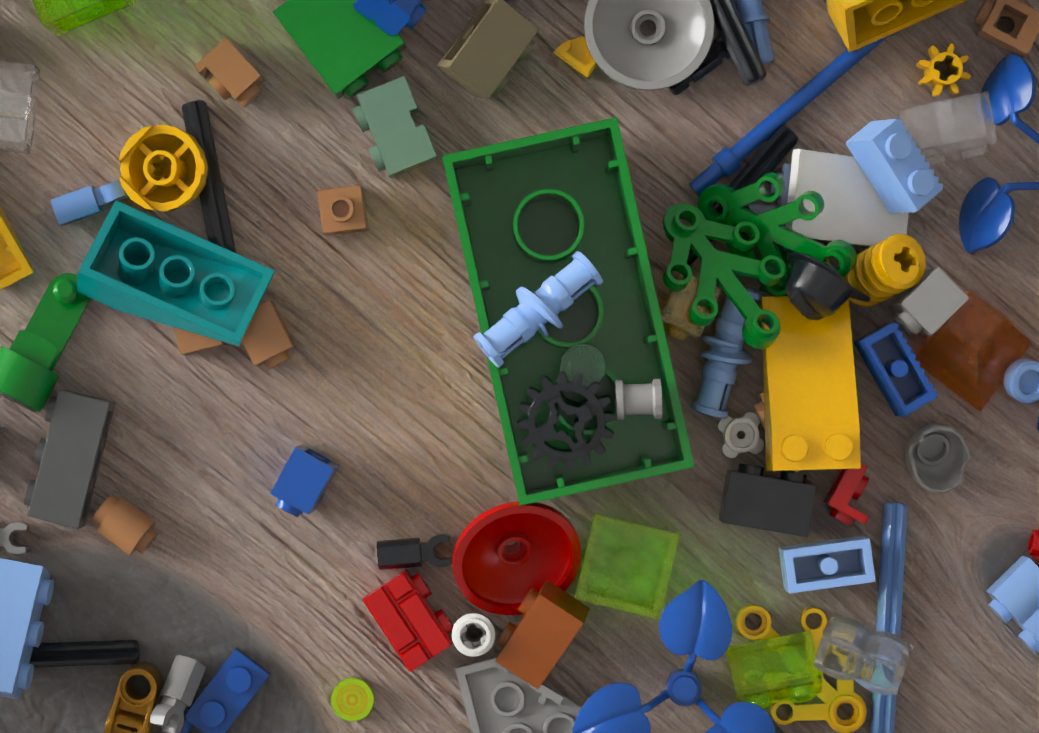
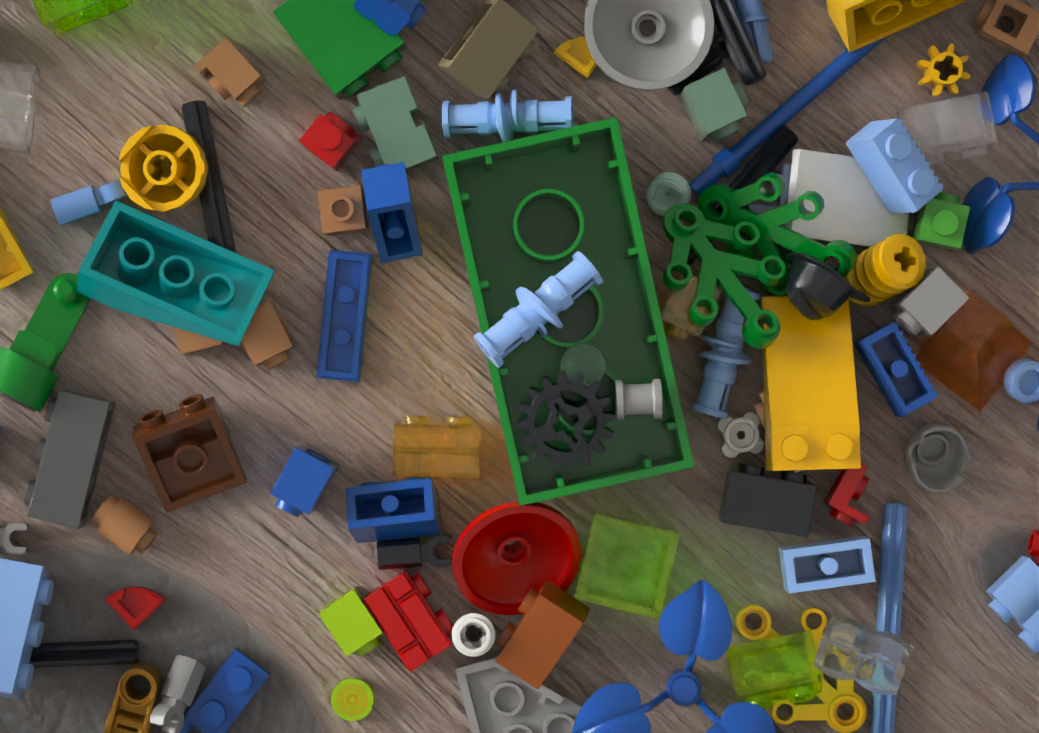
none -> red tile [105,586,167,630]
none -> reddish brown plate [133,394,247,513]
none -> red brick [299,111,363,172]
none -> blue tile [316,250,373,382]
none -> lime brick [318,586,383,657]
none -> blue brick [346,477,442,543]
none -> blue brick [361,162,423,264]
none -> clear yellow brick [393,416,481,478]
none -> light blue piece [442,89,575,142]
none -> light aqua tile [646,172,692,217]
none -> sand green brick [679,68,750,144]
none -> bright green brick [912,192,970,251]

